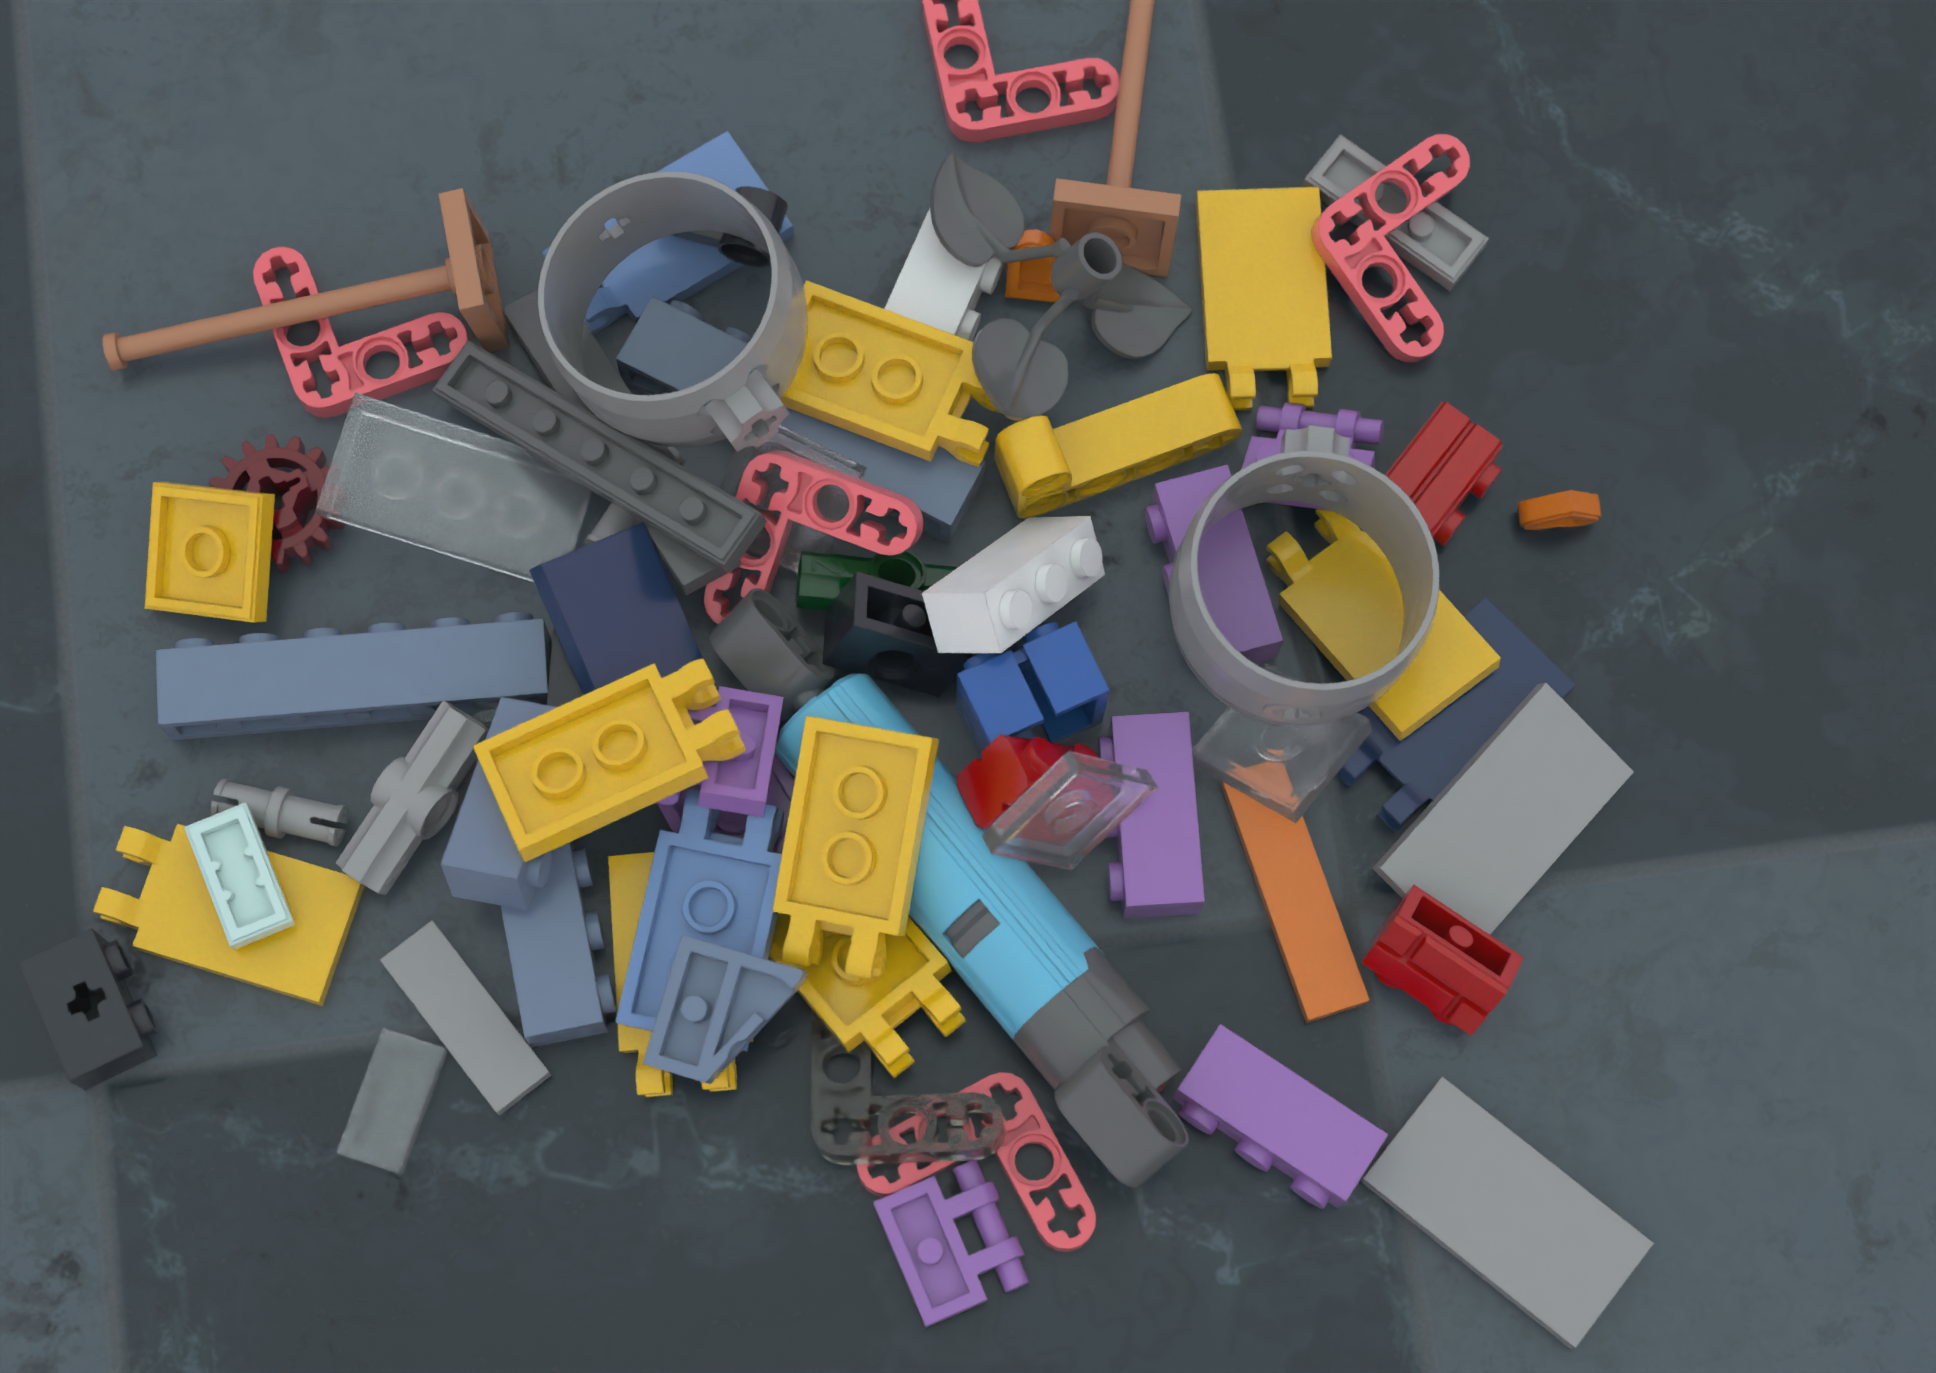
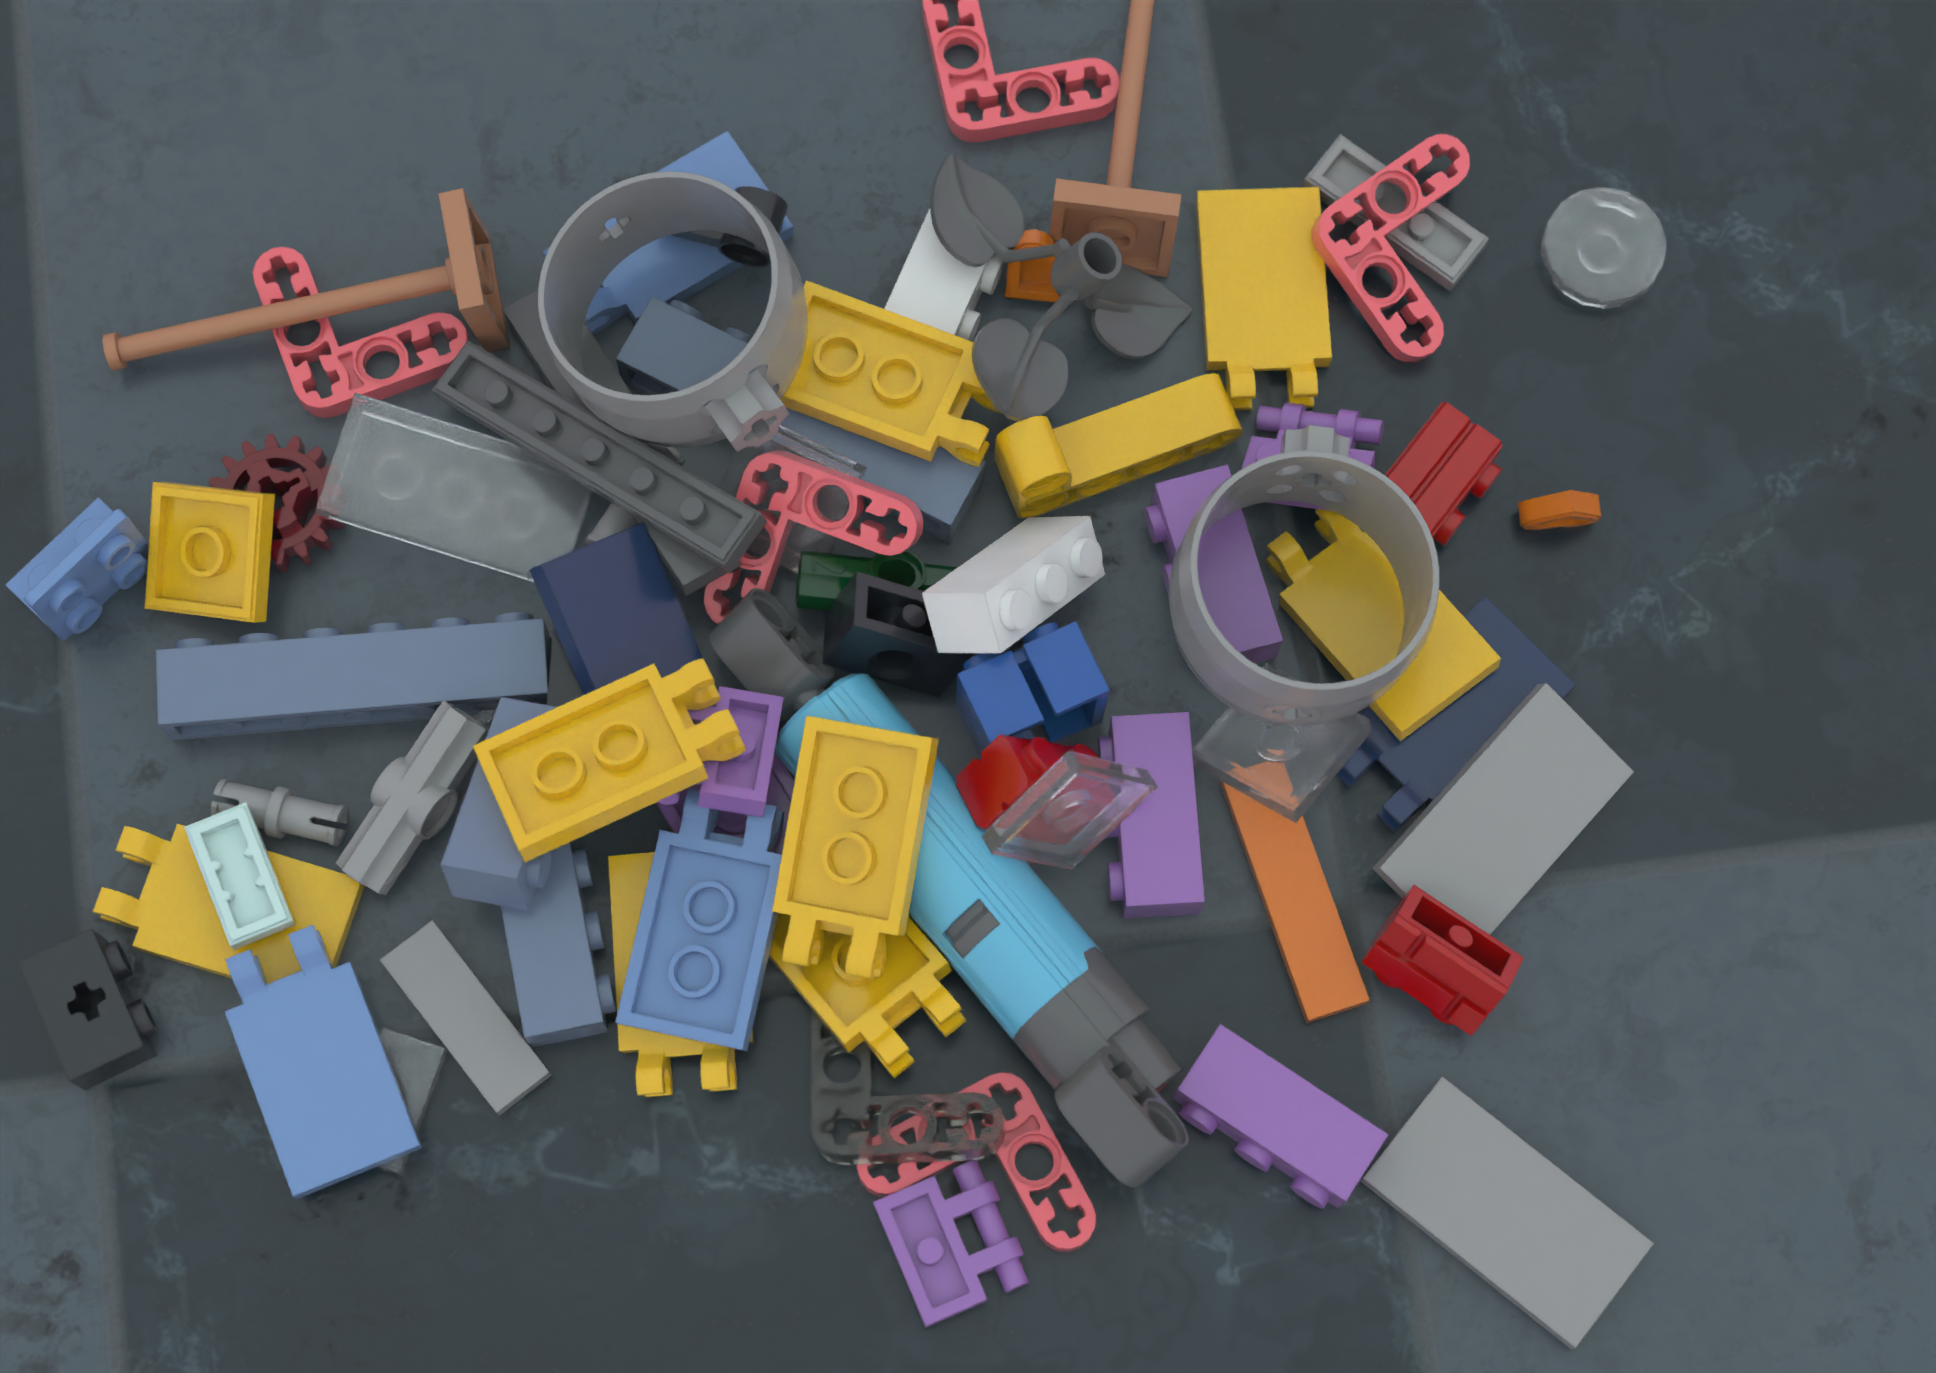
sand blue wing [643,935,808,1084] -> none
none -> medium blue bracket [5,497,149,642]
none -> medium blue tile [225,925,422,1199]
none -> clear tile [1541,187,1667,308]

